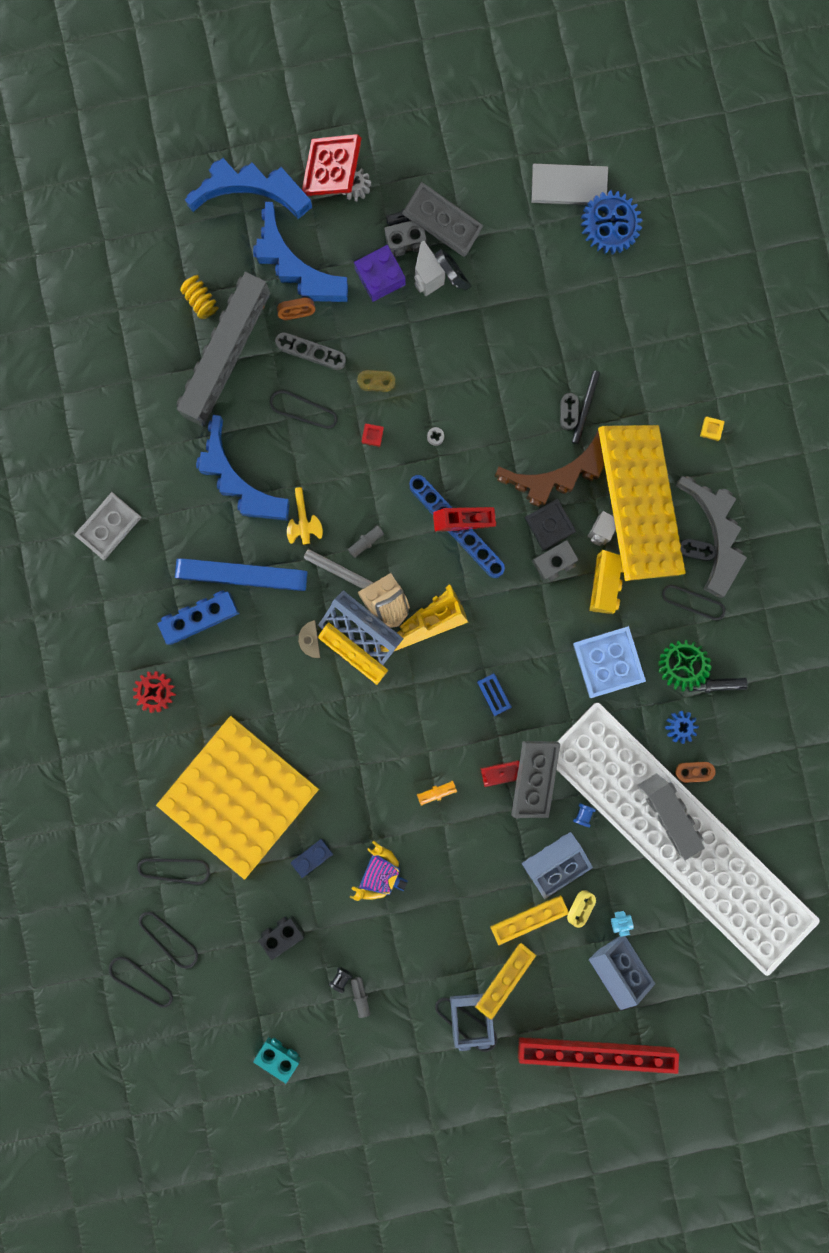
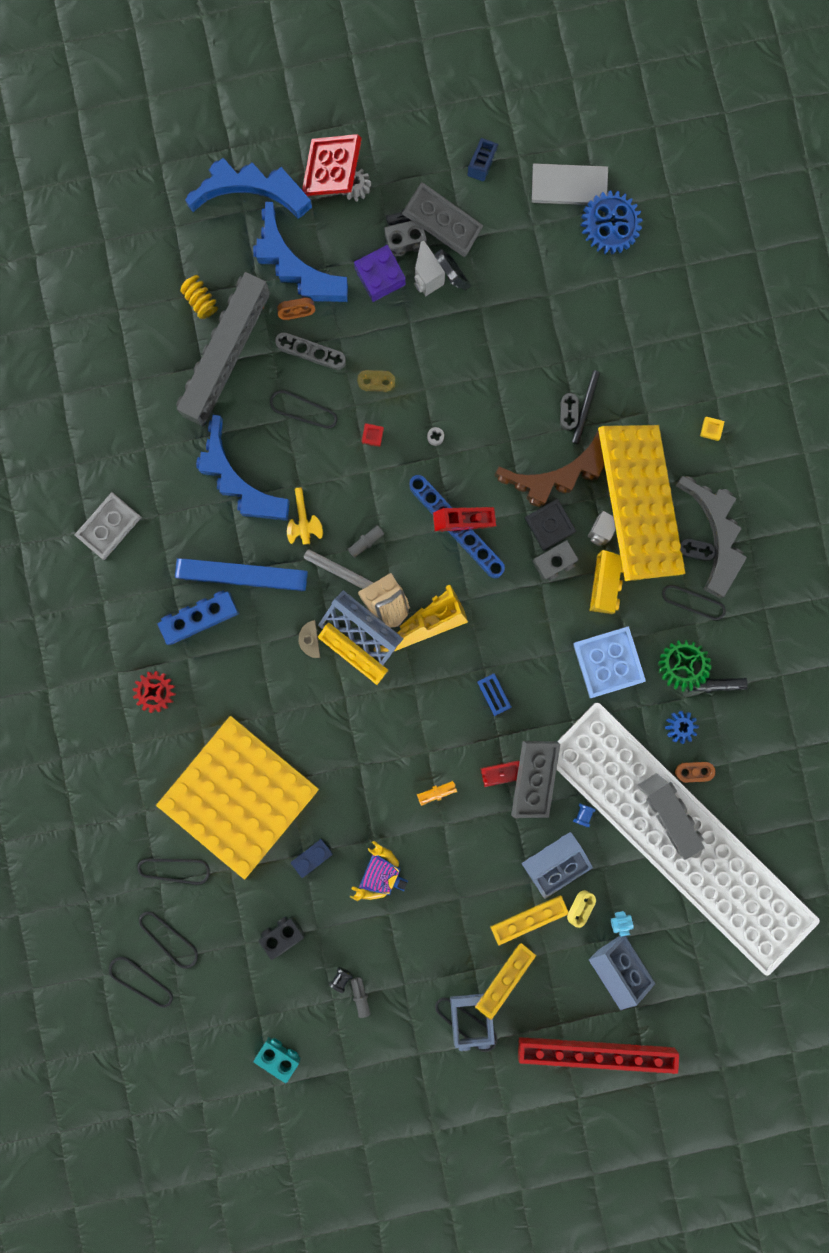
none -> dark blue slope [467,138,498,181]

